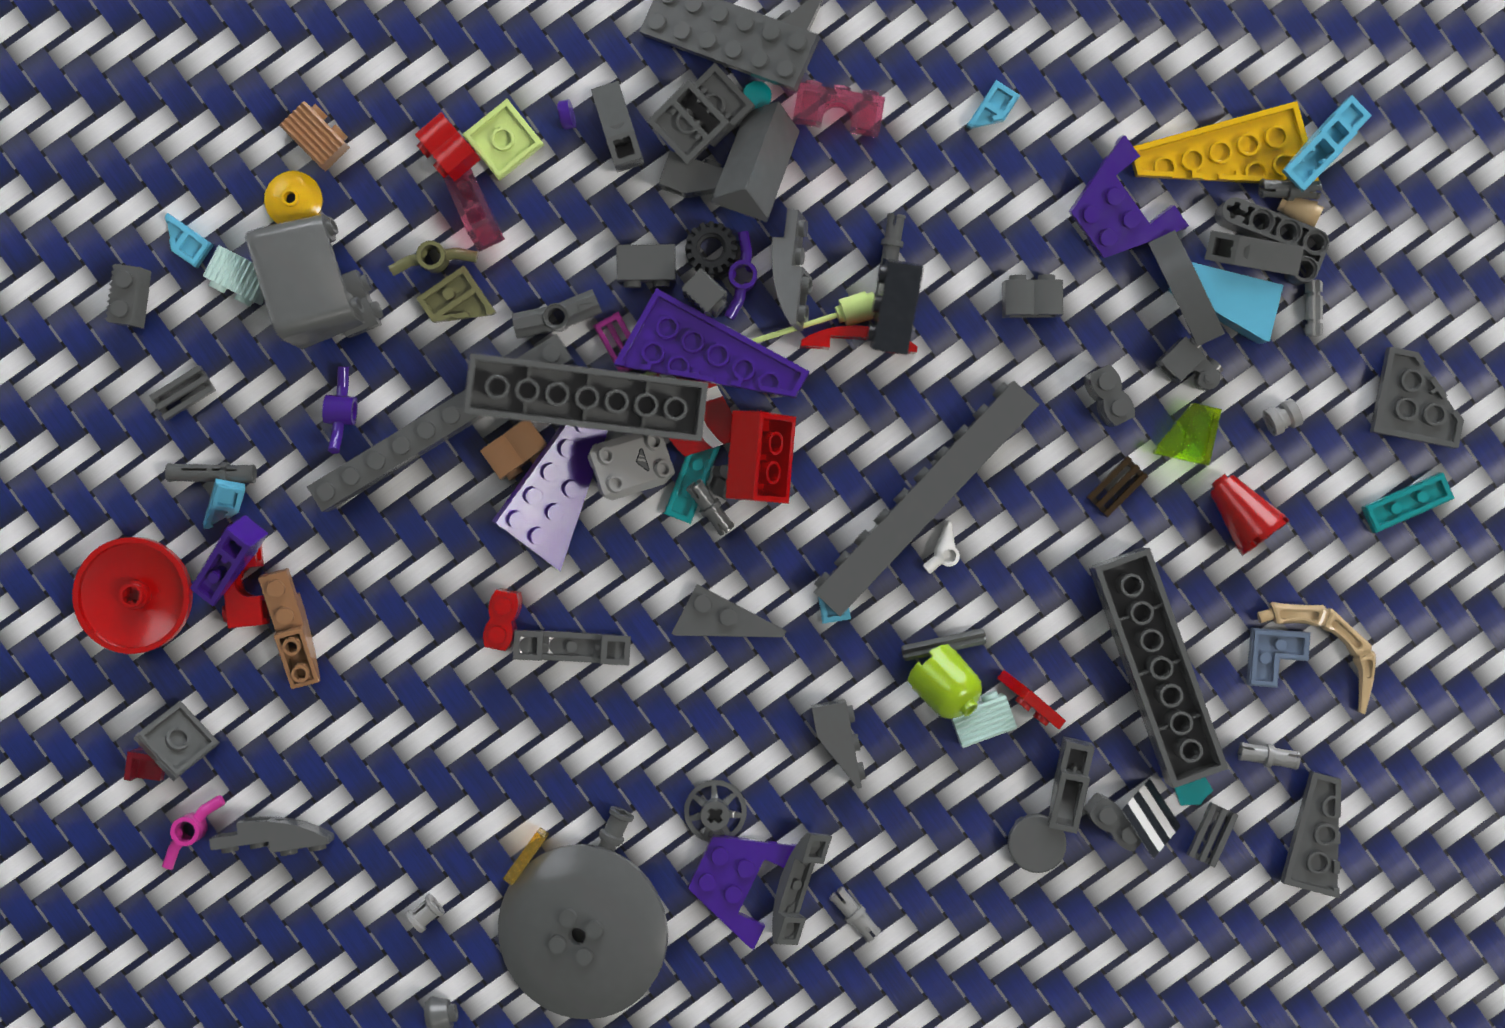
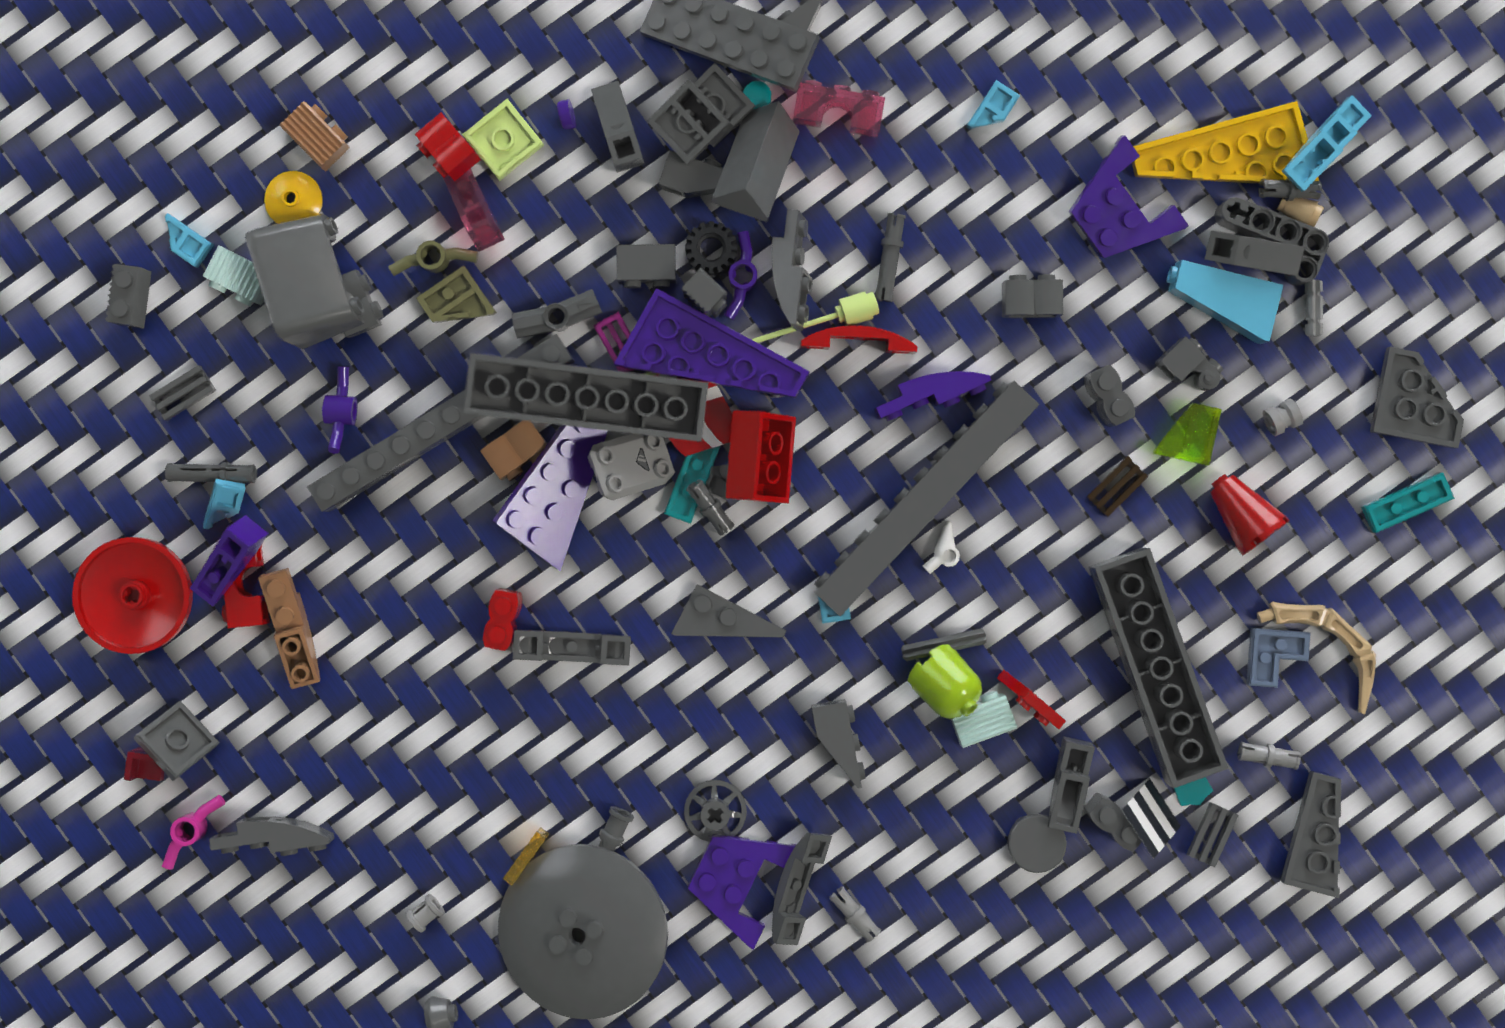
black wedge [866,258,924,355] -> none
dark grey slope [1148,230,1225,347] -> none
none -> dark purple slope [874,371,991,422]

